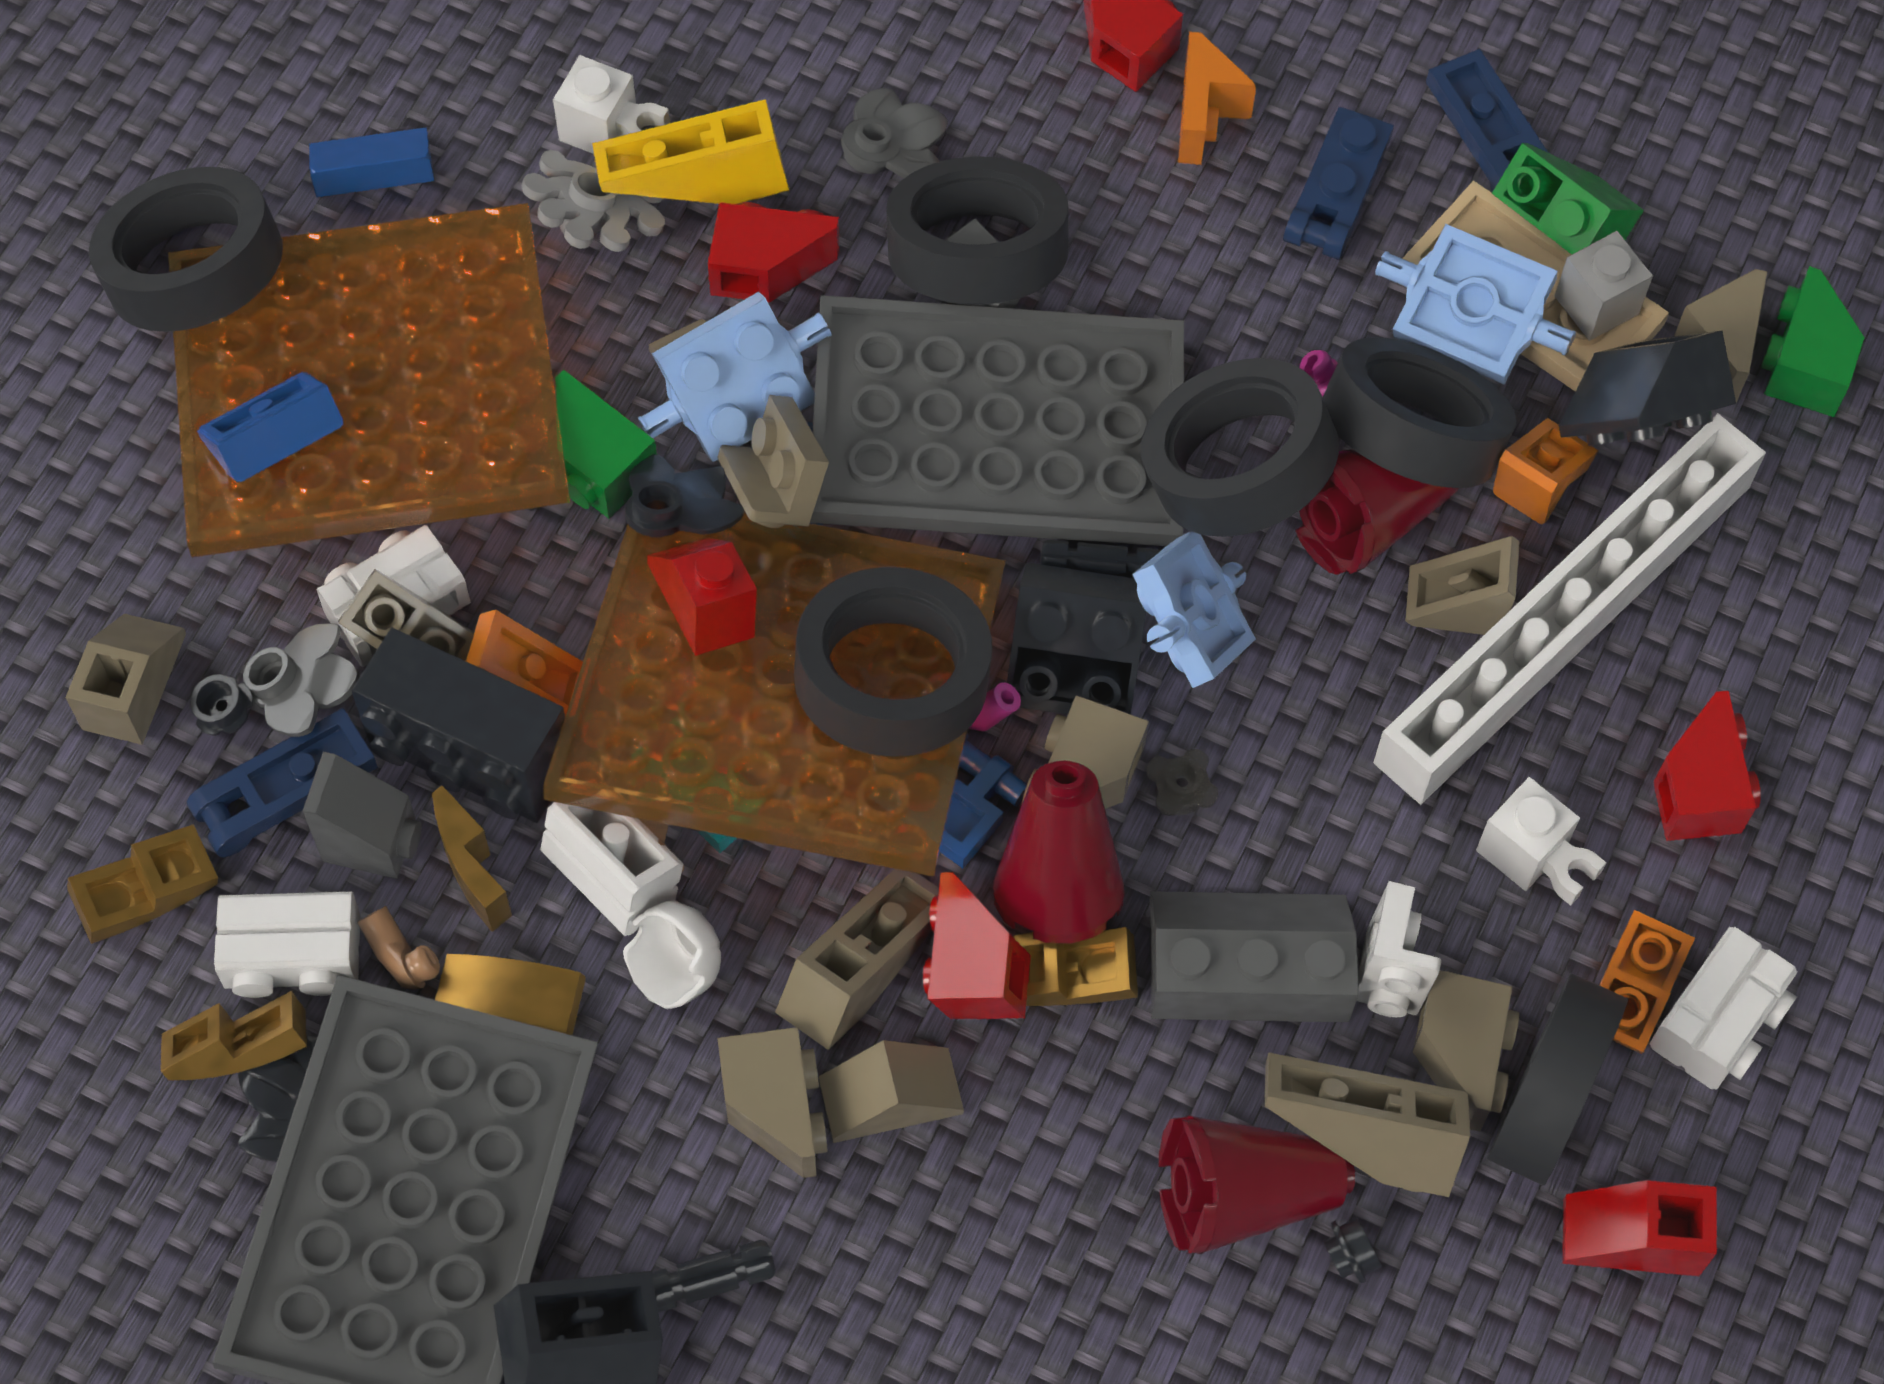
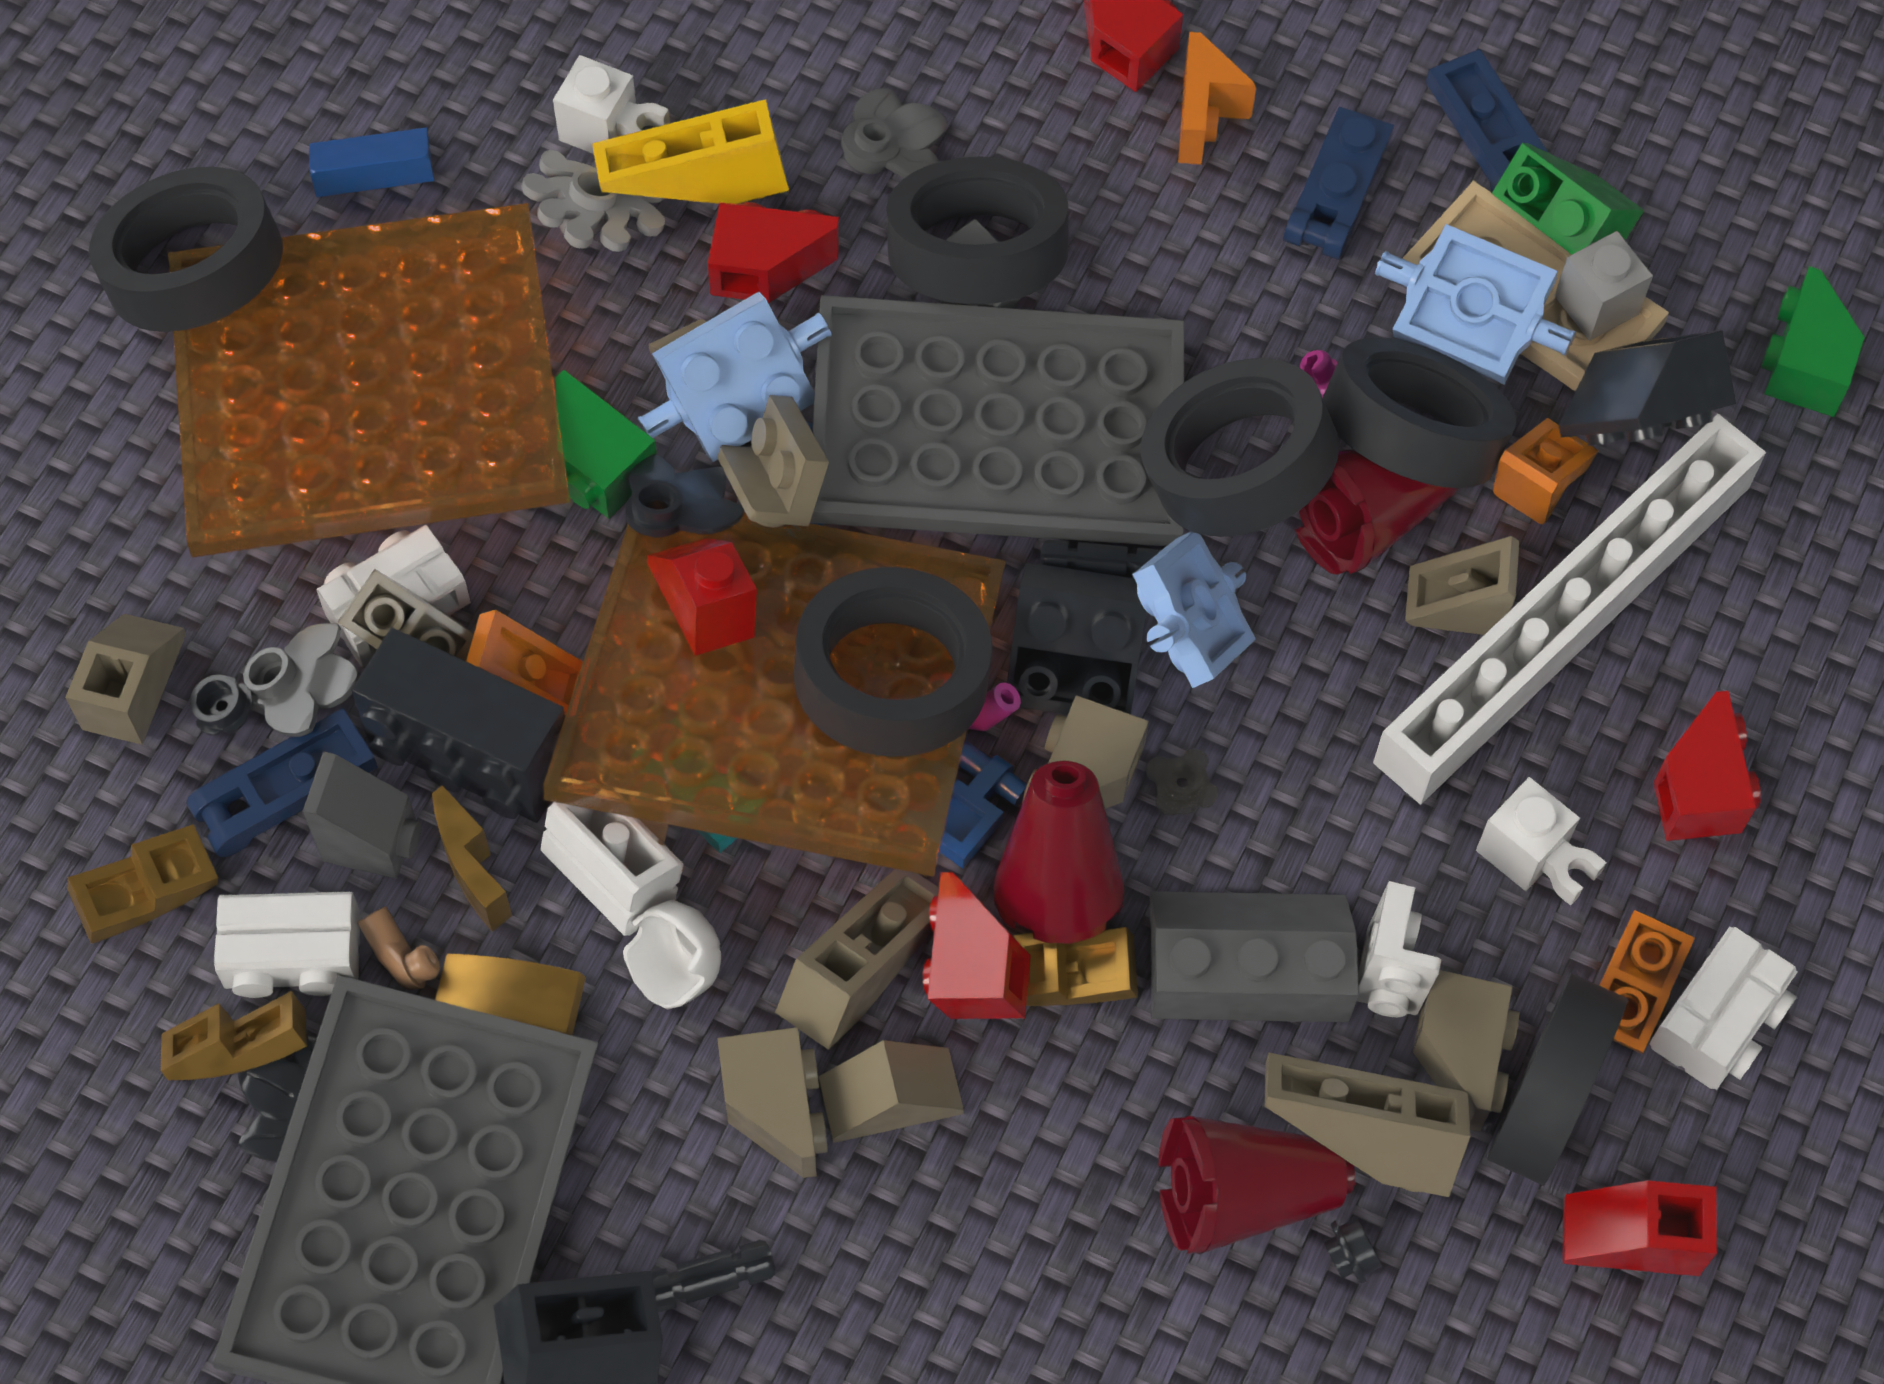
blue slope [197,371,343,482] -> none
dark tan slope [1674,269,1767,402] -> none

